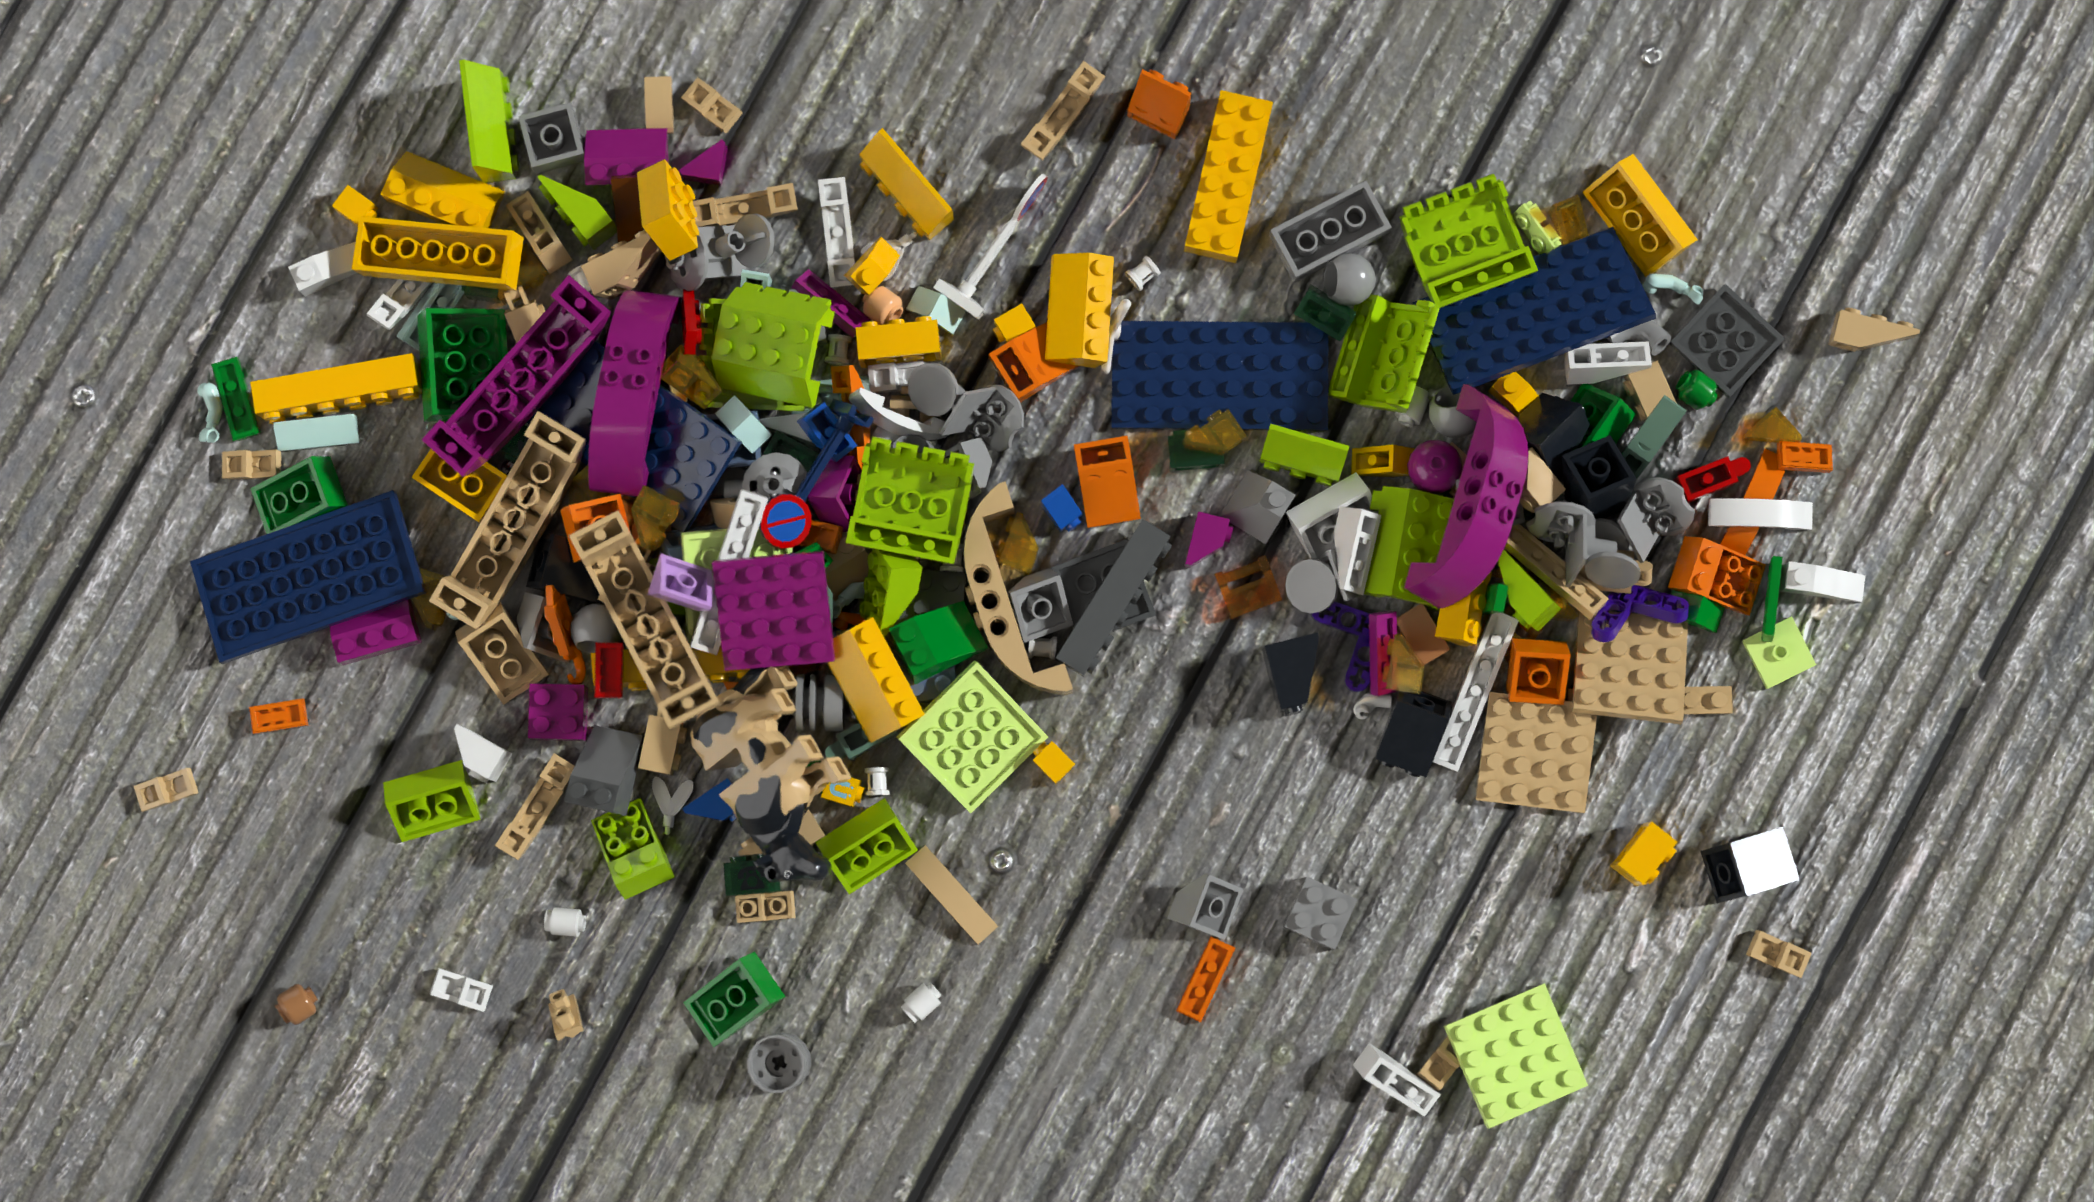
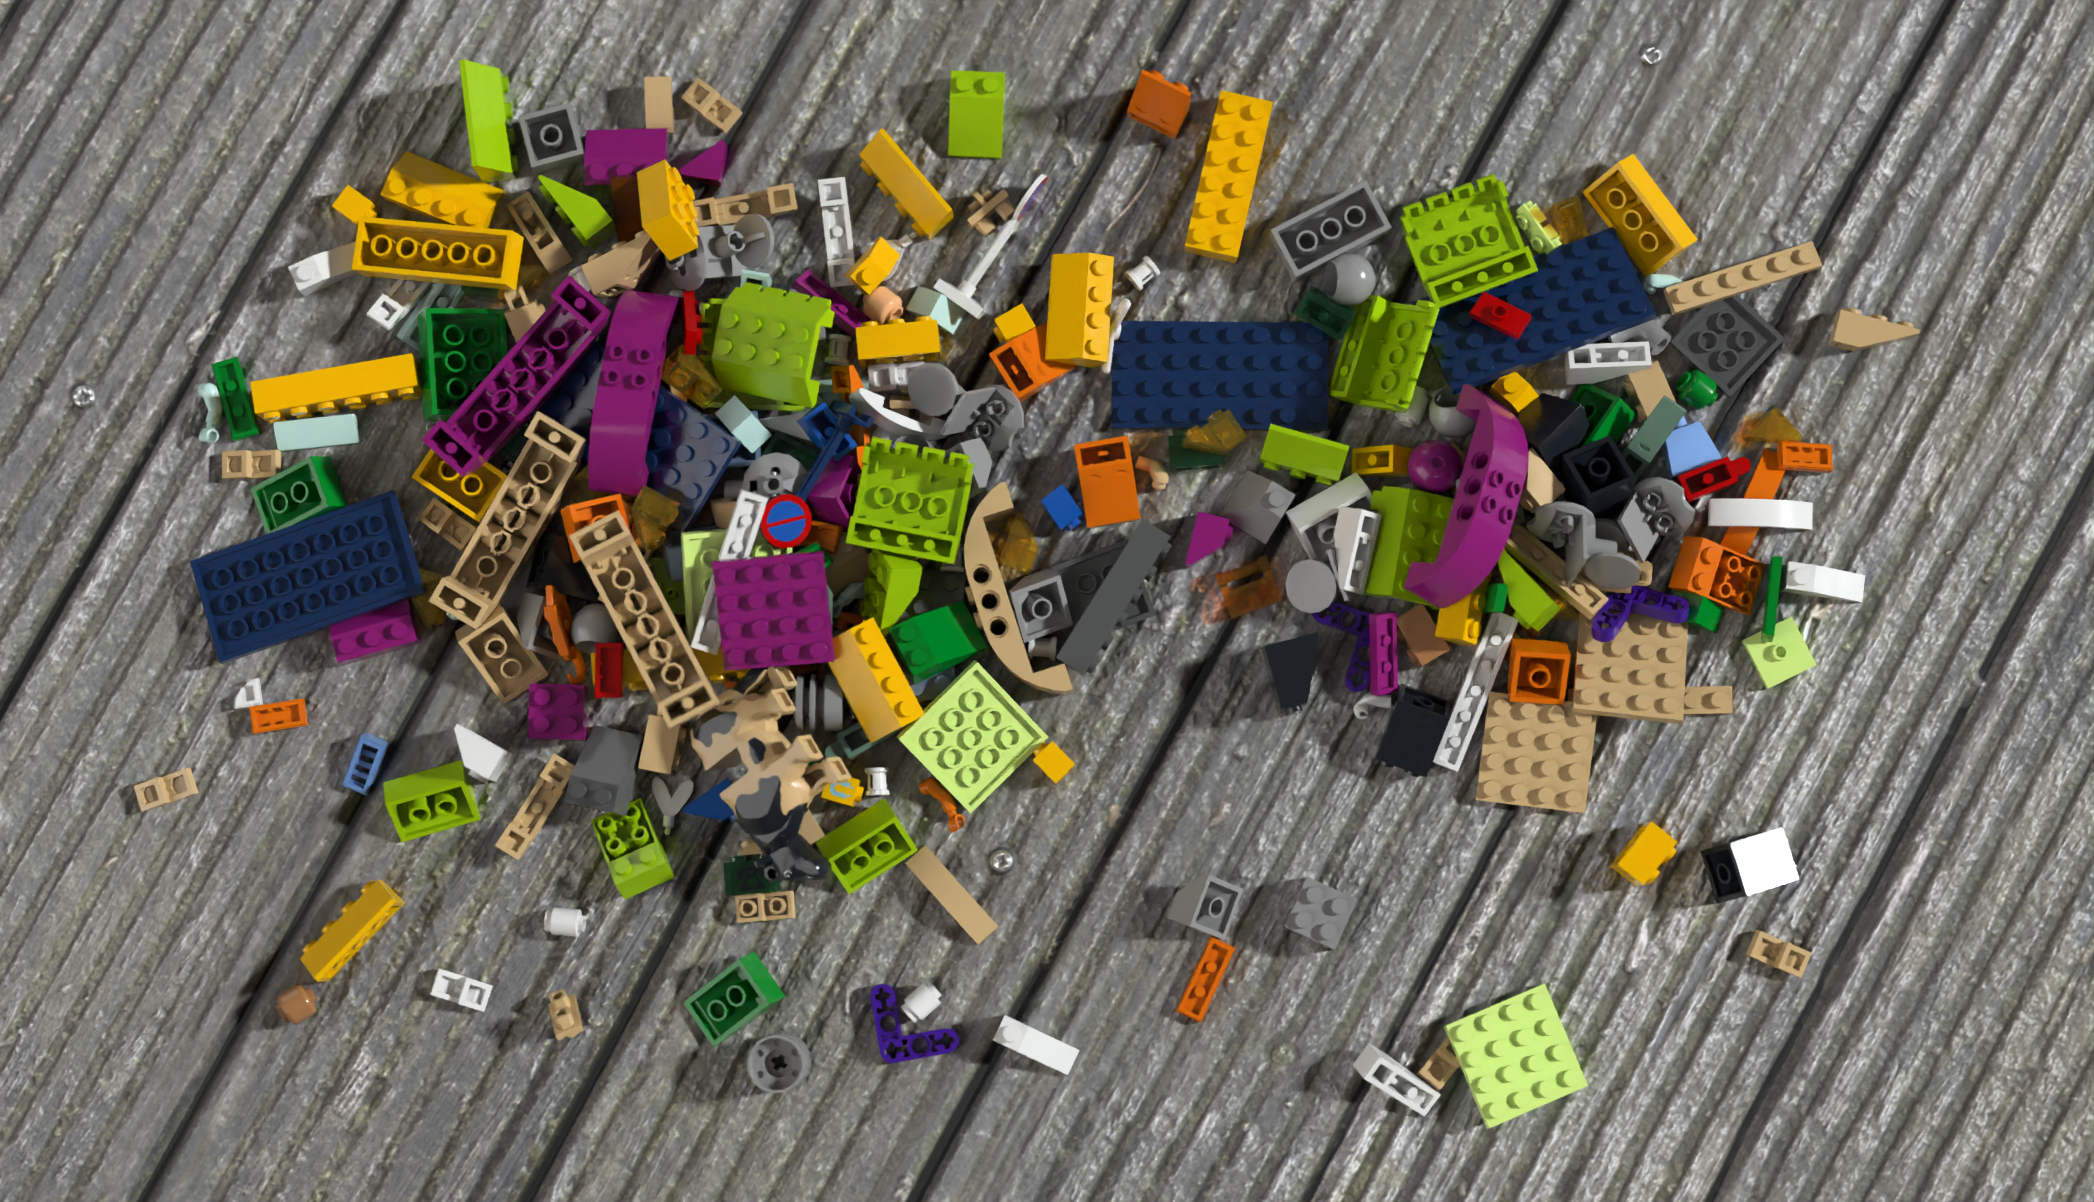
lavender slope [648,554,712,611] -> none
tan slope [1021,61,1105,161] -> none
clear yellow slope [1383,634,1425,694] -> none
none -> white tile [234,678,263,709]
none -> yellow slope [300,879,405,982]
none -> medium blue slope [342,733,389,796]
none -> tan slope [418,498,477,552]
none -> dark purple beam [870,984,959,1063]
none -> orange arm [919,777,965,833]
none -> lime slope [948,70,1006,159]
none -> tan hips [967,189,1015,238]
none -> white slope [993,1015,1079,1075]
none -> tan arm [1135,455,1169,490]
none -> red plate [1470,292,1531,340]
none -> light blue torso [1662,416,1722,480]
none -> tan plate [1663,241,1822,316]

